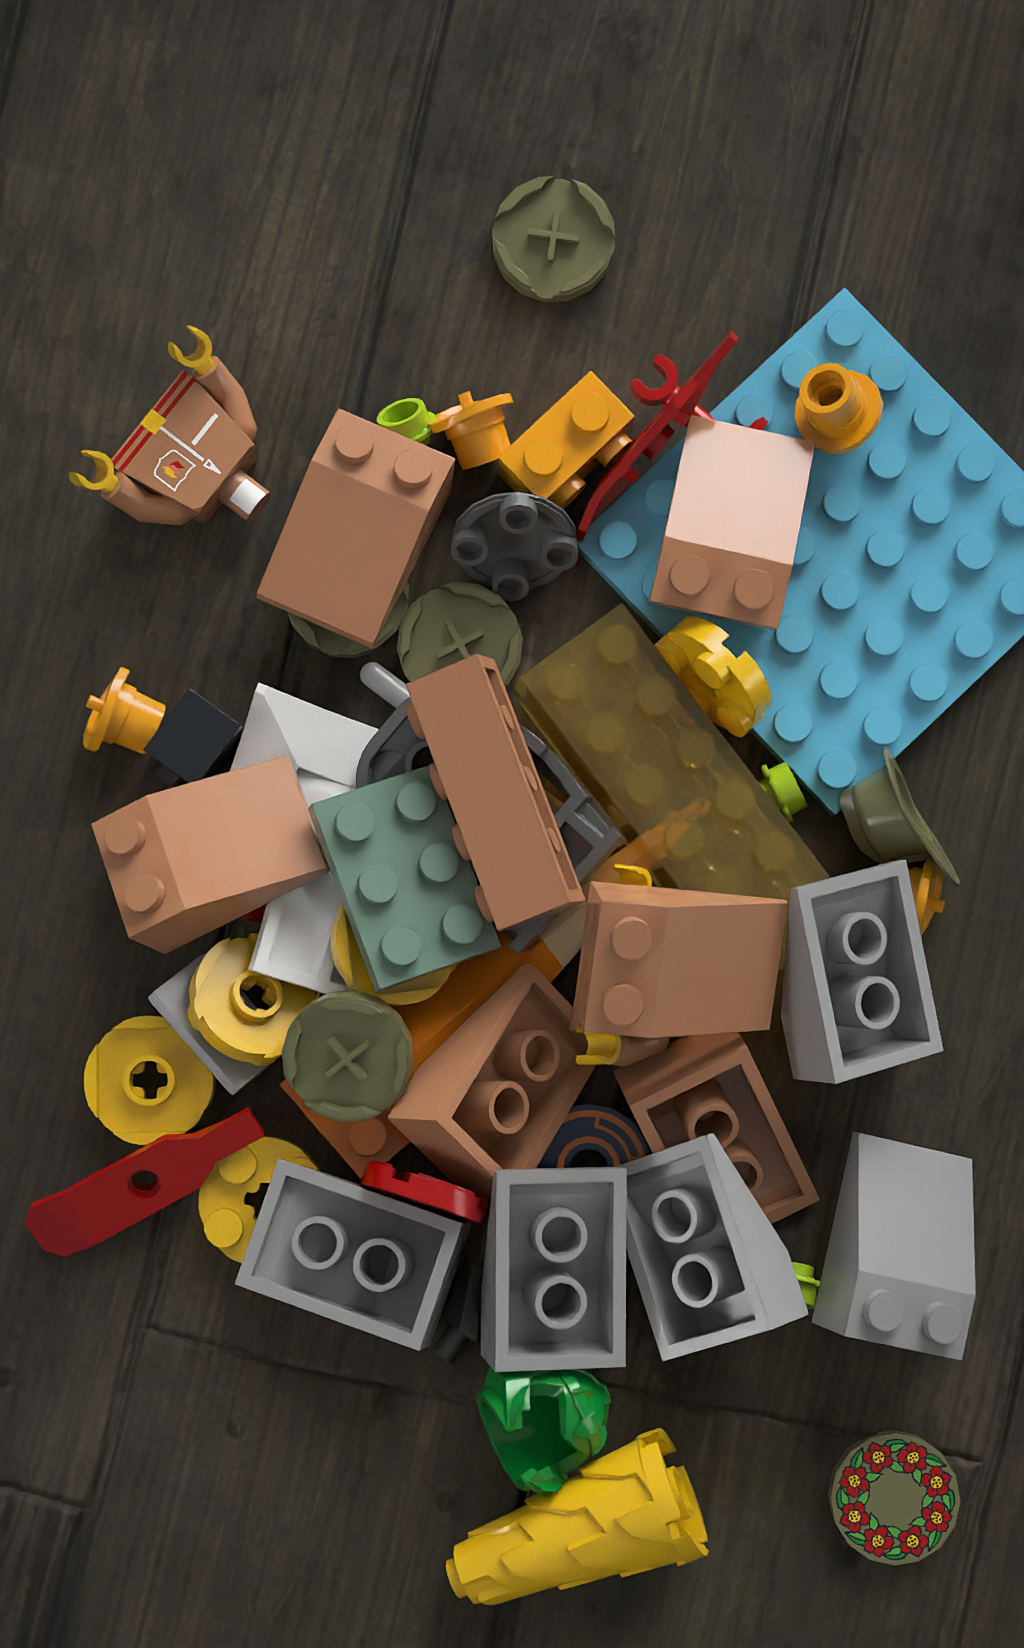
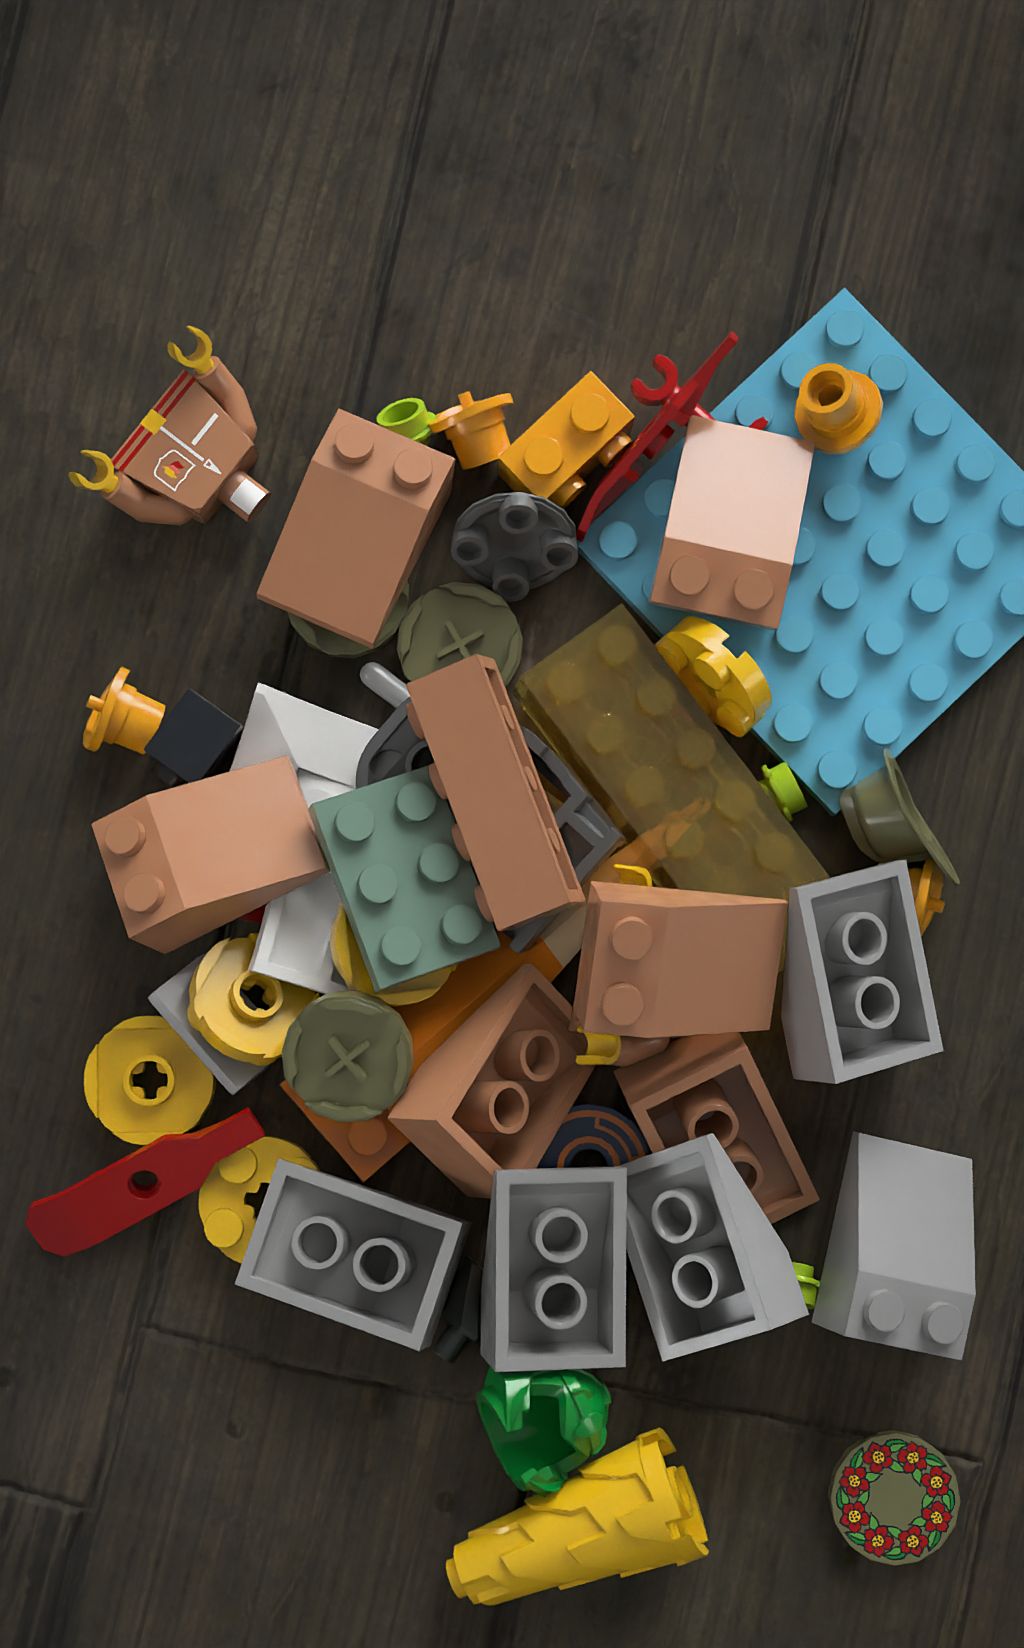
red tile [360,1160,490,1226] -> none
olive tile [492,176,615,302] -> none

